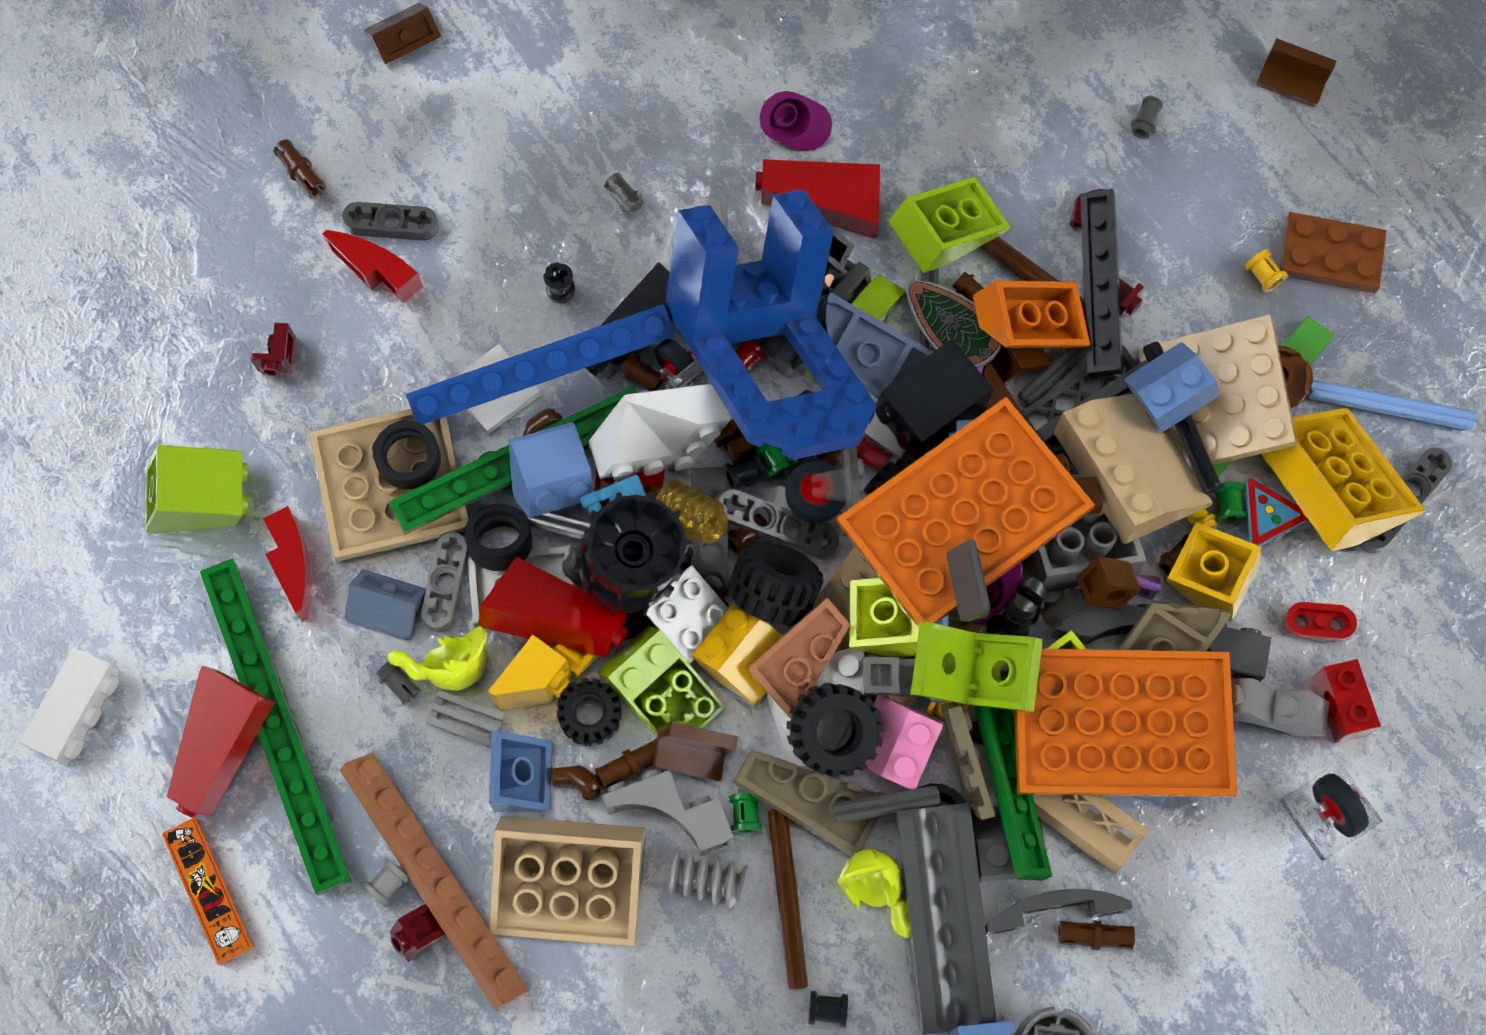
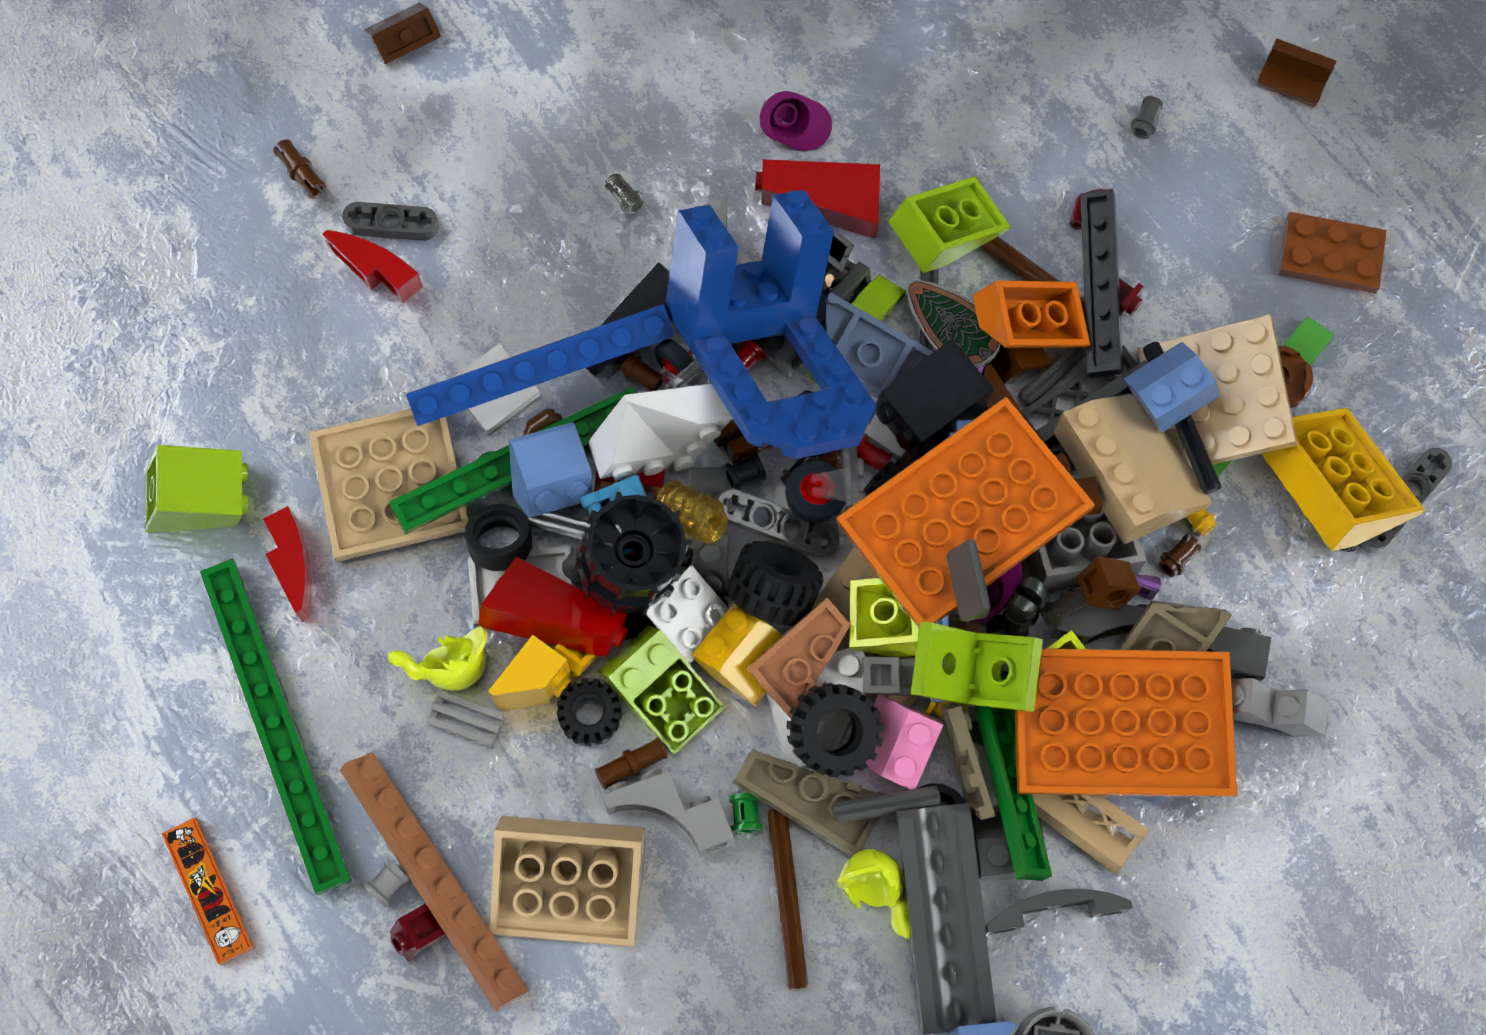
white brick [19,647,120,767] -> none
red slope [167,665,275,818] -> none
dark red bracket [251,323,296,376] -> none
sand blue panel [345,569,427,639] -> none
black tyre [373,420,441,489] -> none
dark grey pin [376,662,421,705] -> none
light grey beam [421,532,469,632] -> none
medium blue slope [489,730,552,812] -> none
black bush [543,262,575,303] -> none
reddish brown arm [552,765,601,800] -> none
reddish brown panel [653,721,738,782] -> none
light grey piece [669,847,748,909] -> none
reddish brown pin [728,513,767,554] -> none
green bush [754,443,794,481] -> none
black bush [808,991,848,1028] -> none
reddish brown pin [952,272,984,302] -> none
reddish brown pin [1058,920,1135,950] -> none
yellow slope [1167,522,1262,622] -> none
green bush [1214,482,1247,524] -> none
yellow bush [1244,249,1288,293] -> none
piece [1244,477,1309,546] -> none
clear plate [1279,761,1383,861] -> none
red plate [1284,602,1357,642] -> none
light blue axle [1308,380,1476,430] -> none
red brick [1312,659,1381,743] -> none

